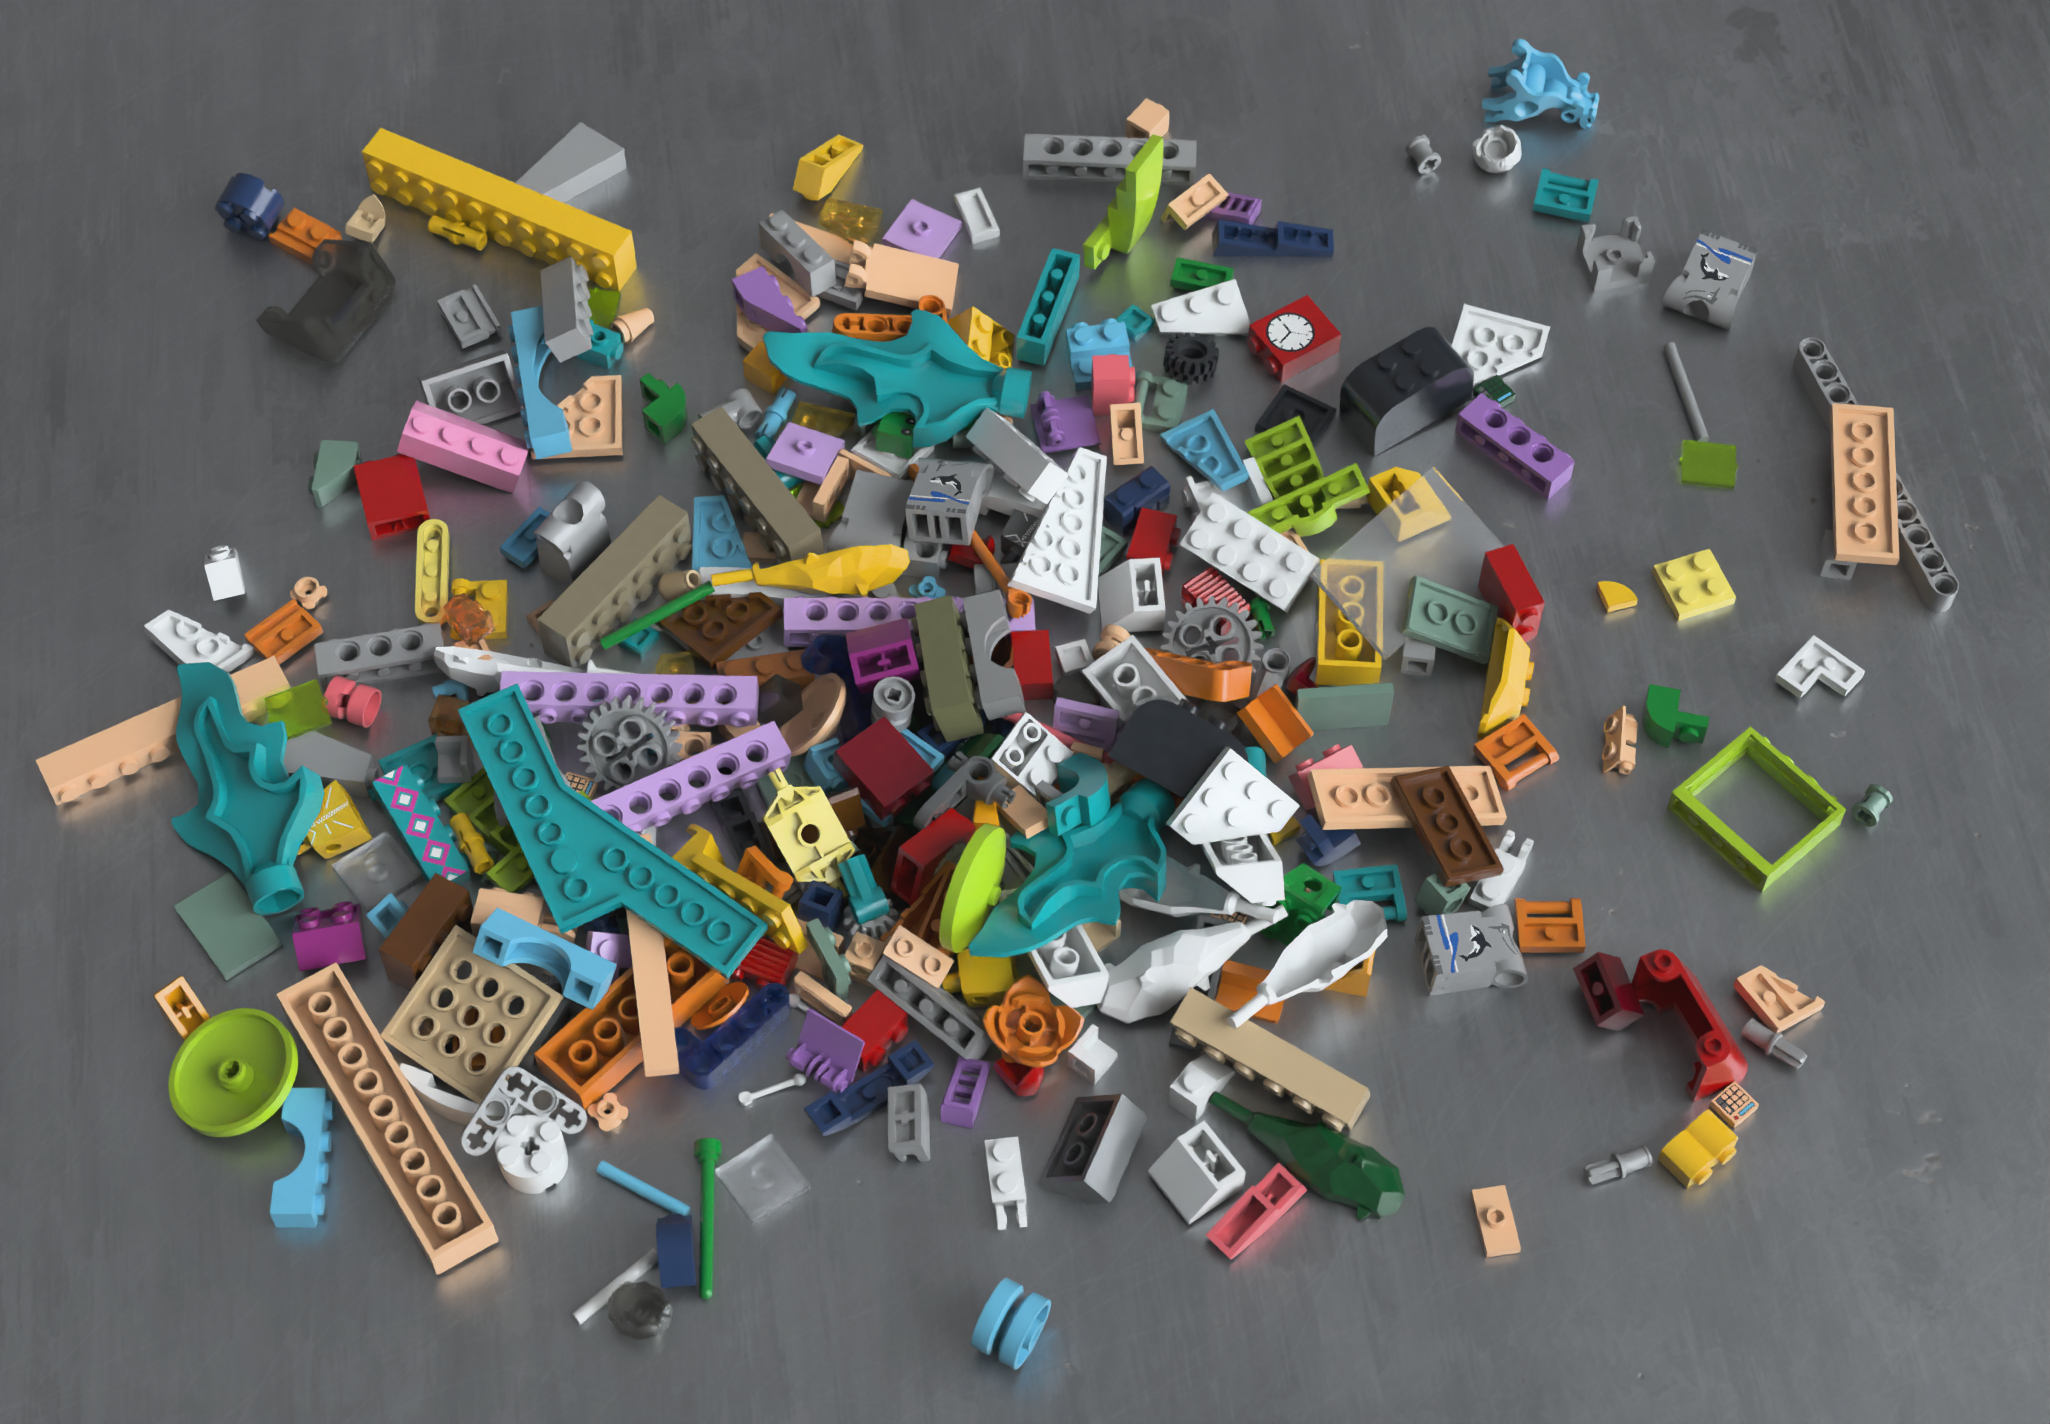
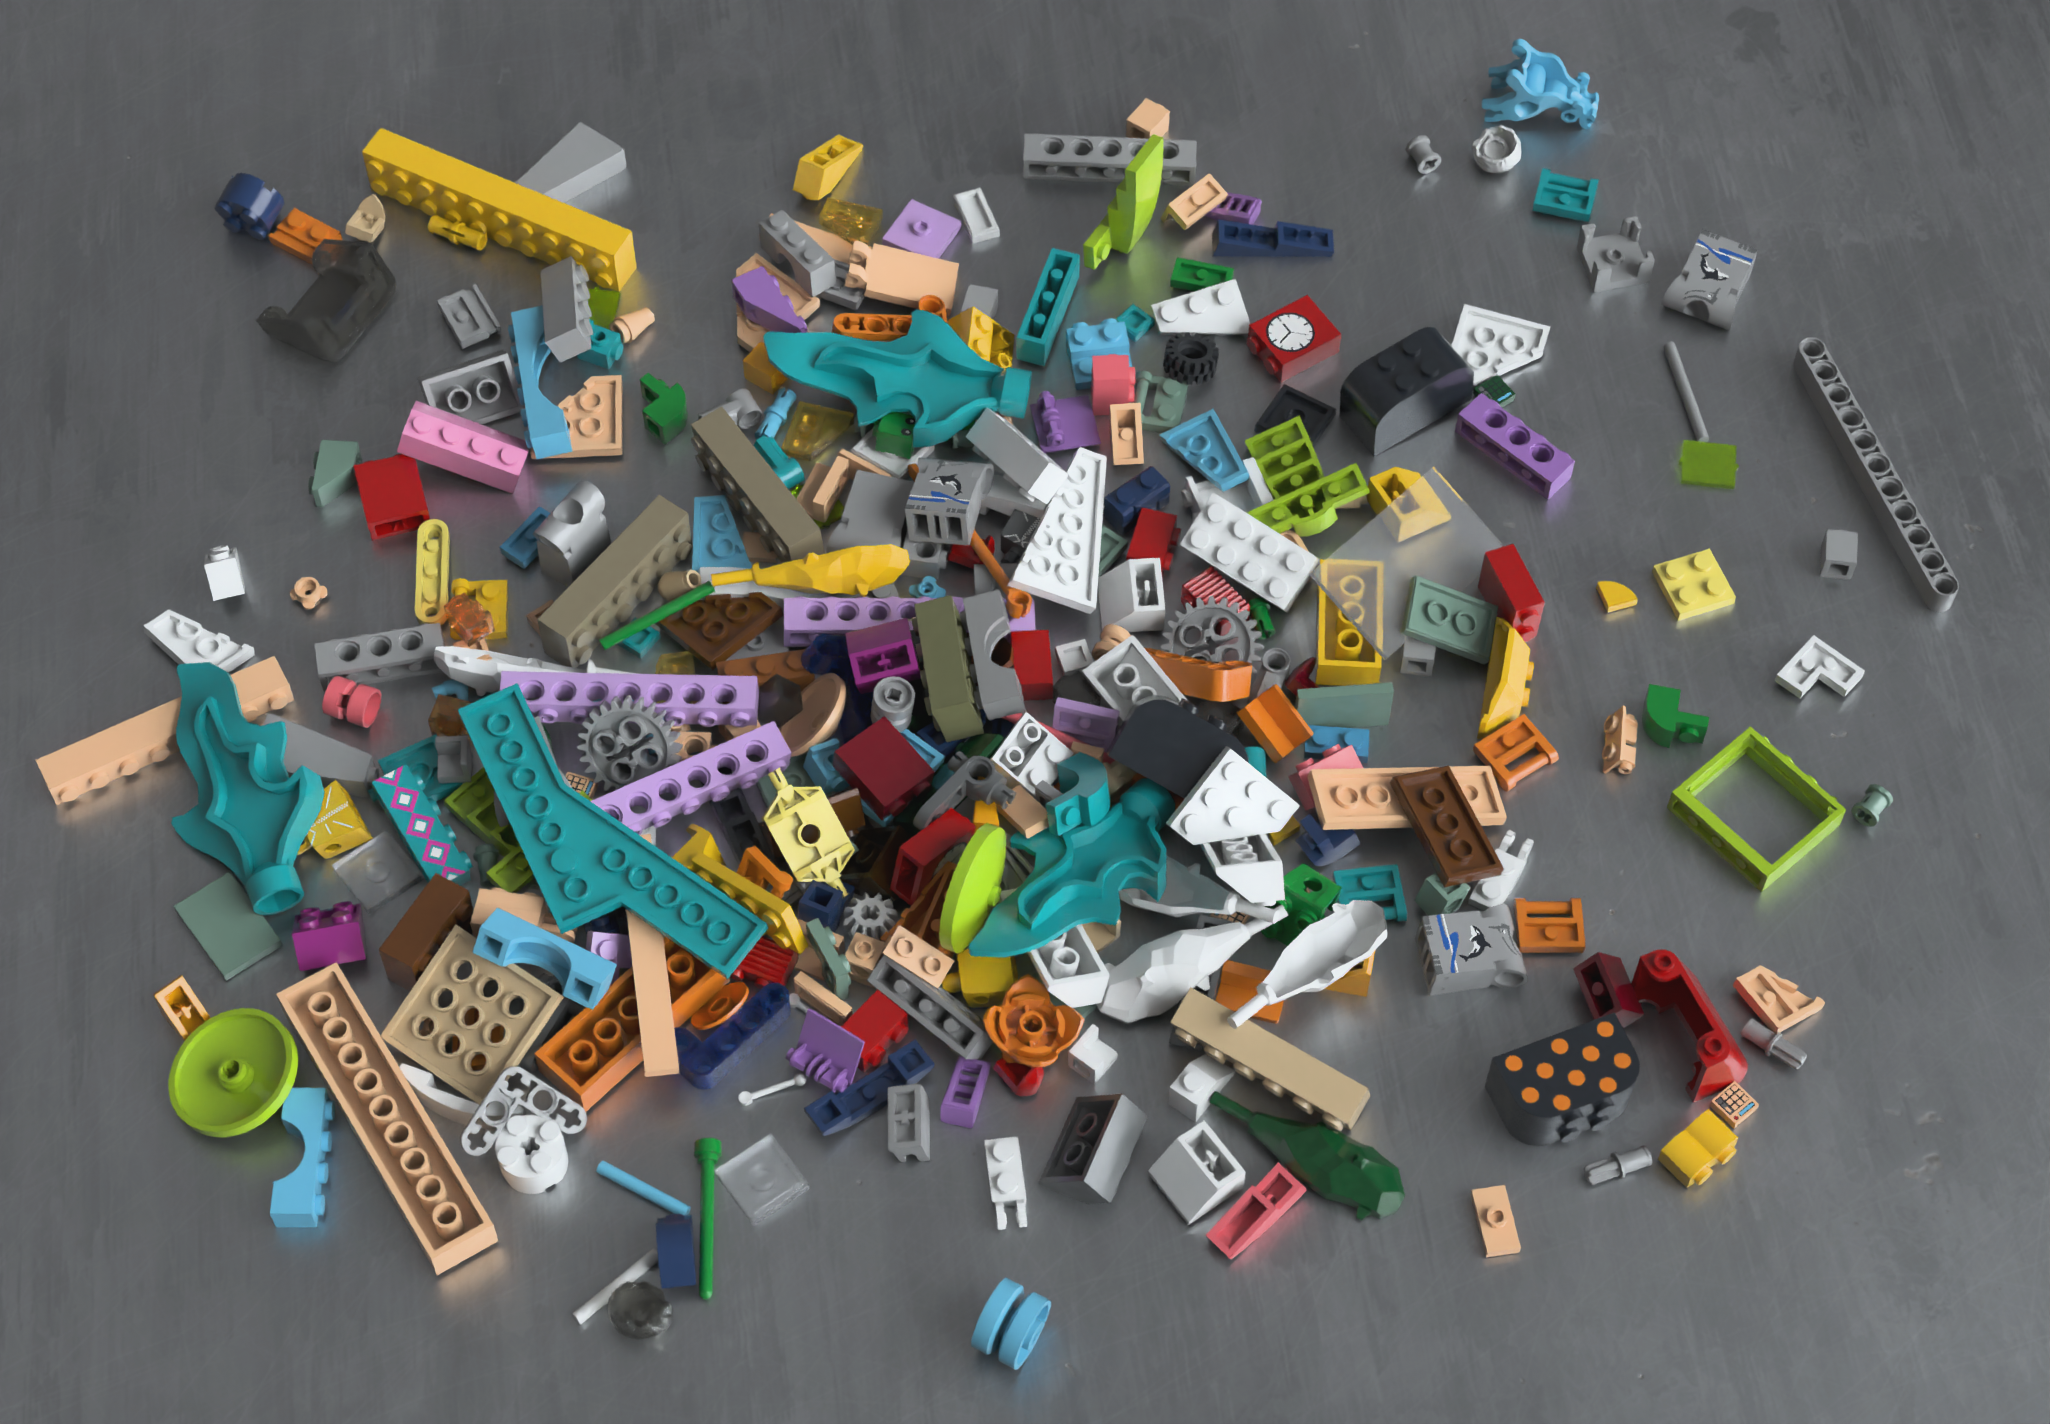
orange plate [244,599,324,665] -> none
clear neon green piece [264,679,332,741] -> none
medium azure brick [366,893,409,939] -> none
yellow pin [449,813,494,874] -> none
light nougat plate [588,1093,628,1131] -> none
lavender plate [766,422,845,485] -> none
teal piece [837,854,890,925] -> none
light nougat plate [1830,403,1899,565] -> none
none -> light grey brick [960,284,998,320]
none -> dark azure plate [1304,725,1369,763]
none -> black brick [1485,1012,1640,1146]

